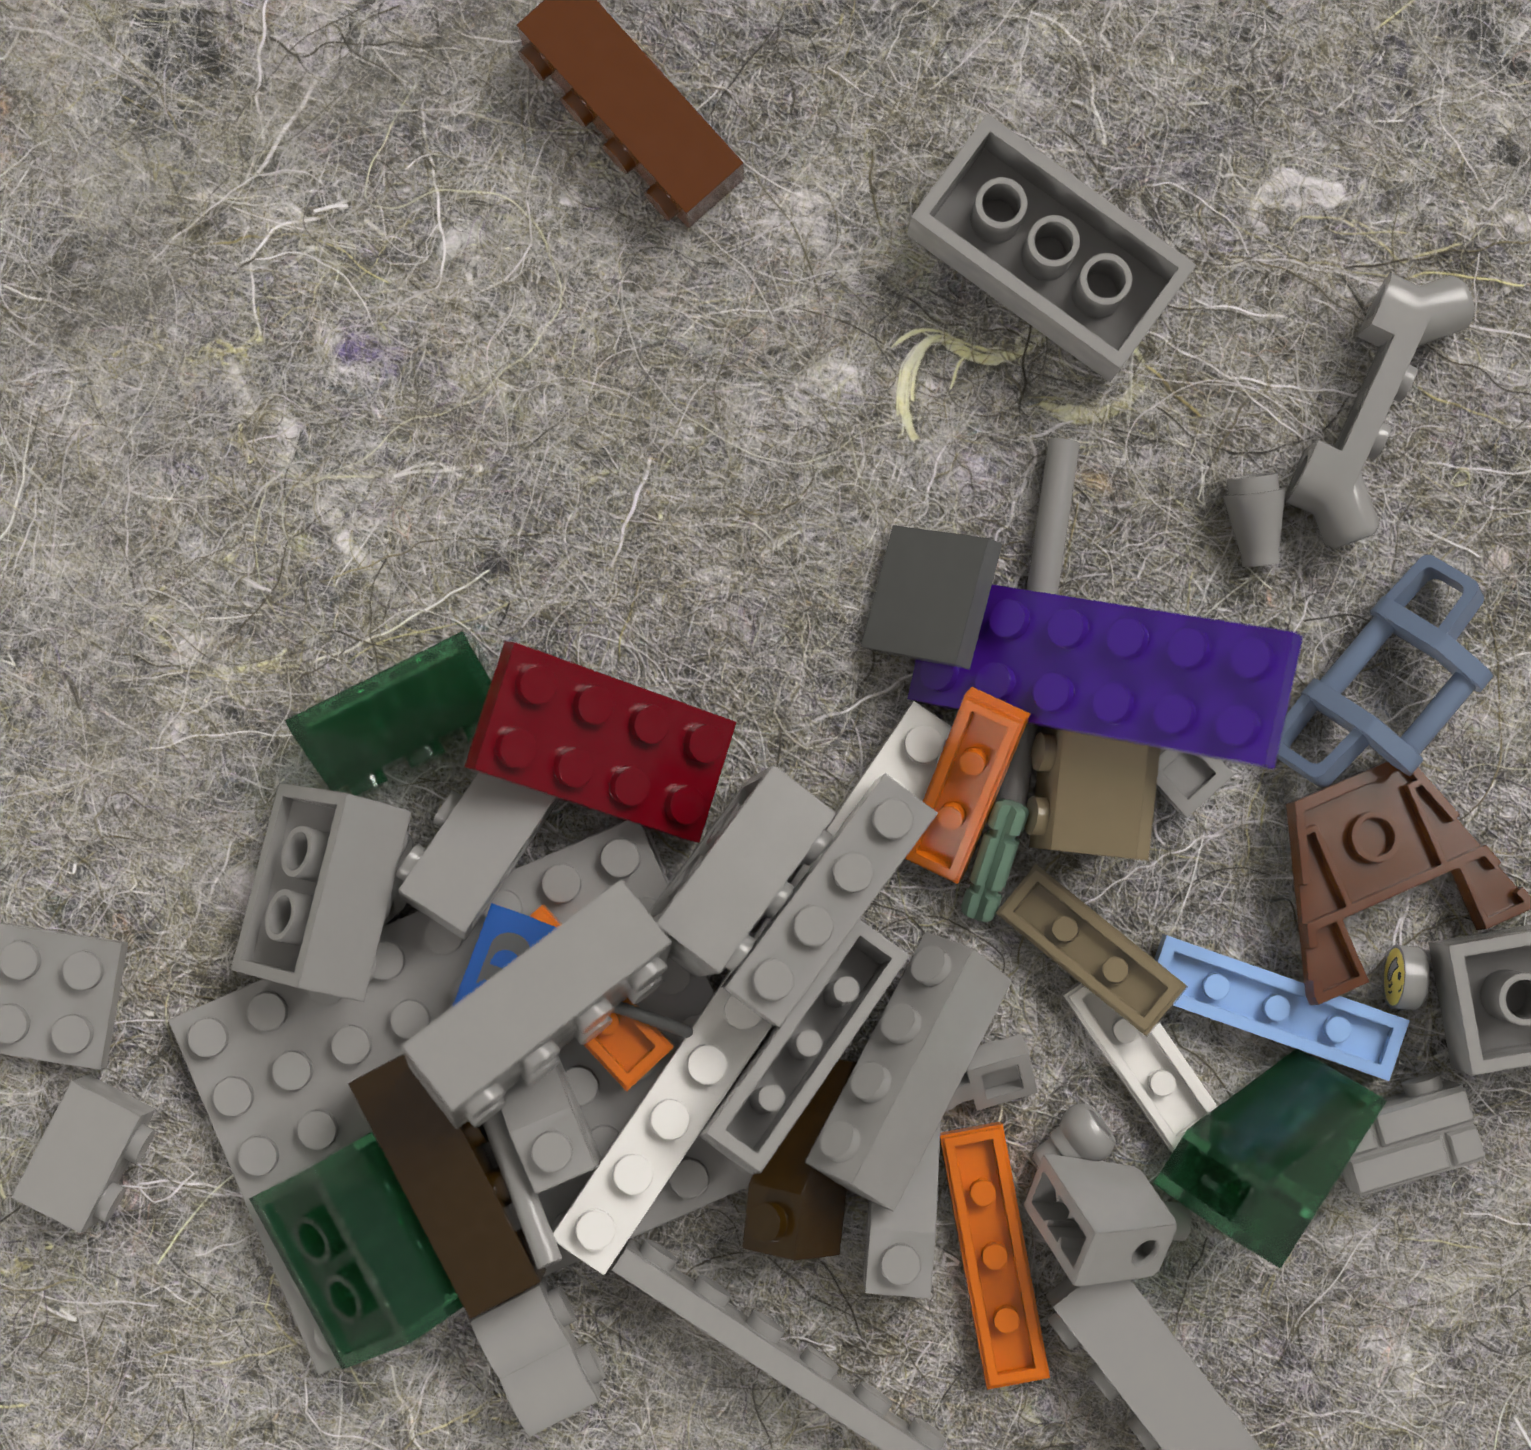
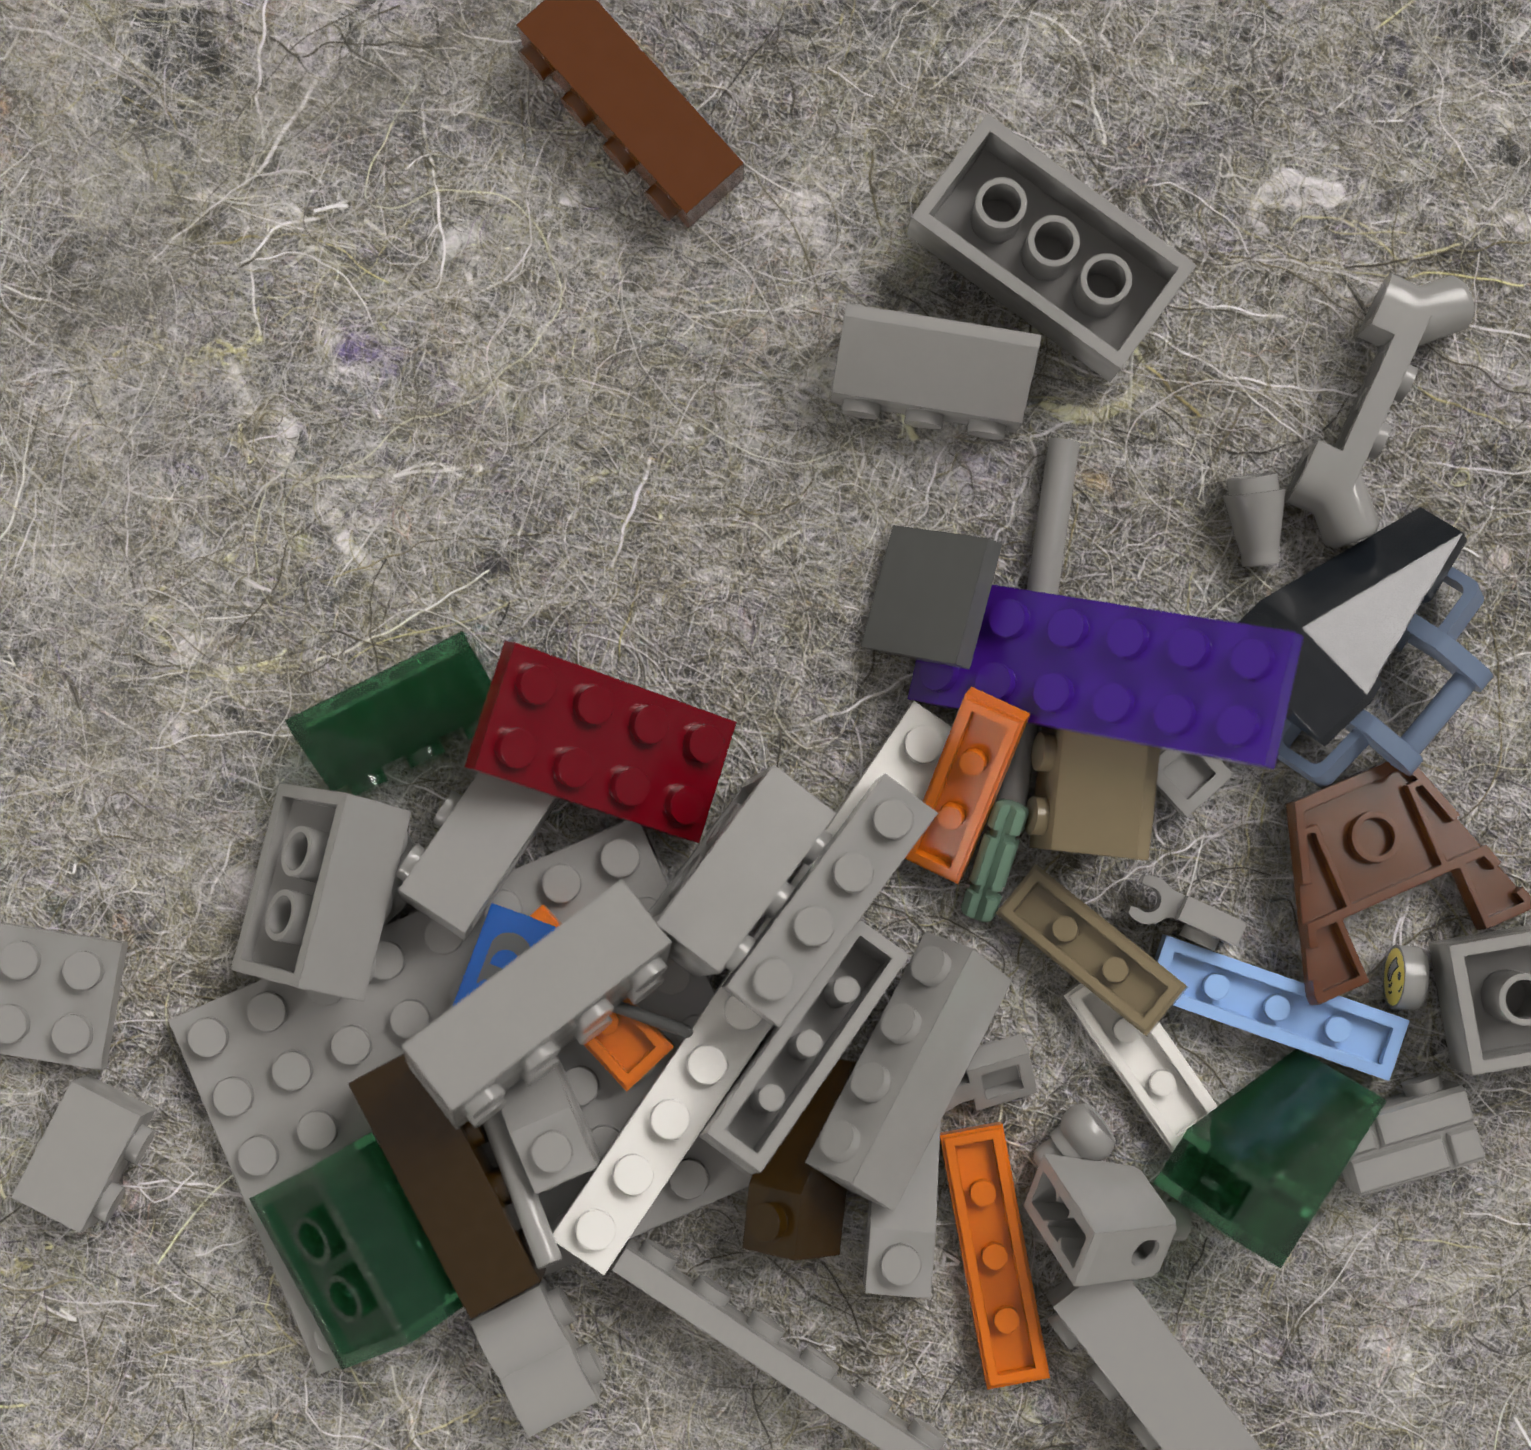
none -> light grey slope [830,303,1041,440]
none -> light grey plate [1124,875,1248,951]
none -> black wedge [1238,507,1467,747]

